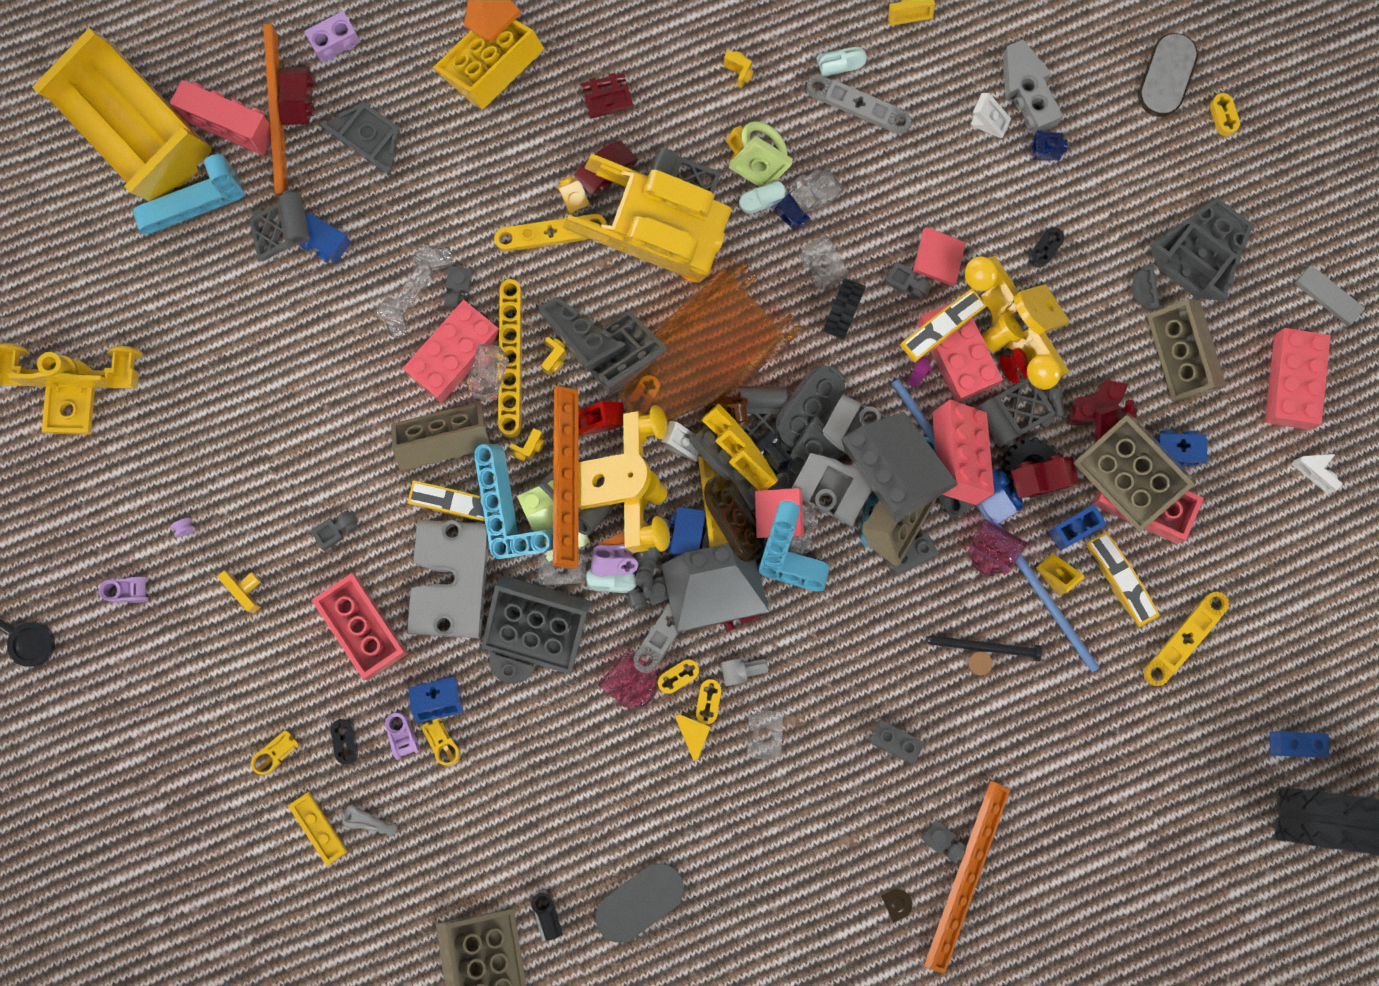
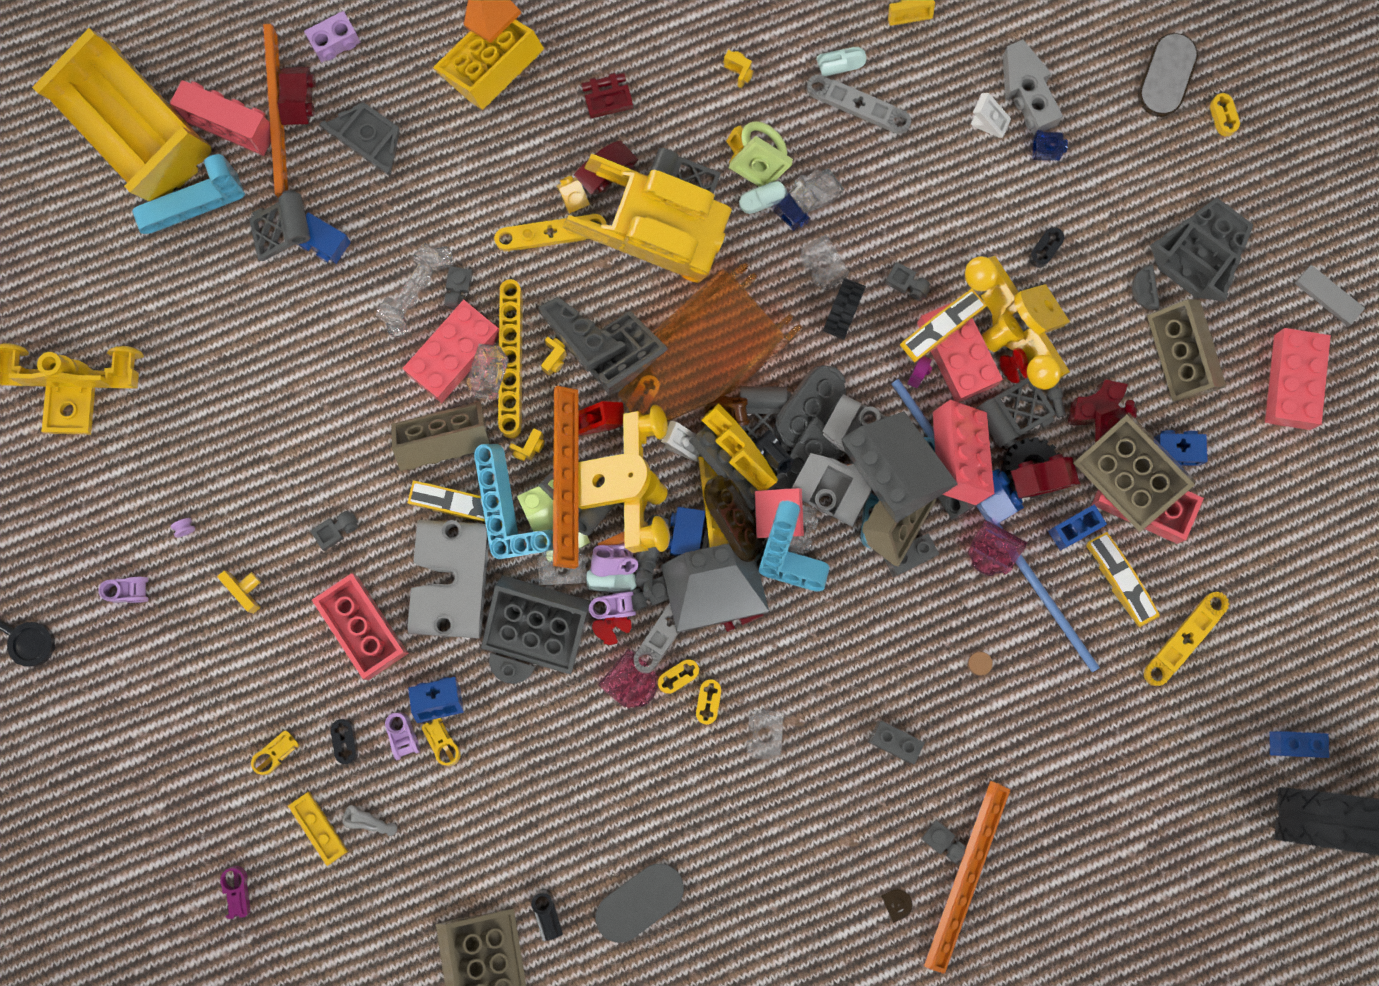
yellow slope [675,714,711,761] -> none
light grey axle [721,659,768,686] -> none
coral tile [913,227,966,286] -> none
black bar [927,635,1042,662] -> none
yellow slope [1036,553,1085,596] -> none
white slope [1291,454,1343,494] -> none
none -> magenta piece [220,866,251,919]
none -> lavender piece [589,591,636,619]
none -> red piece [592,617,632,646]

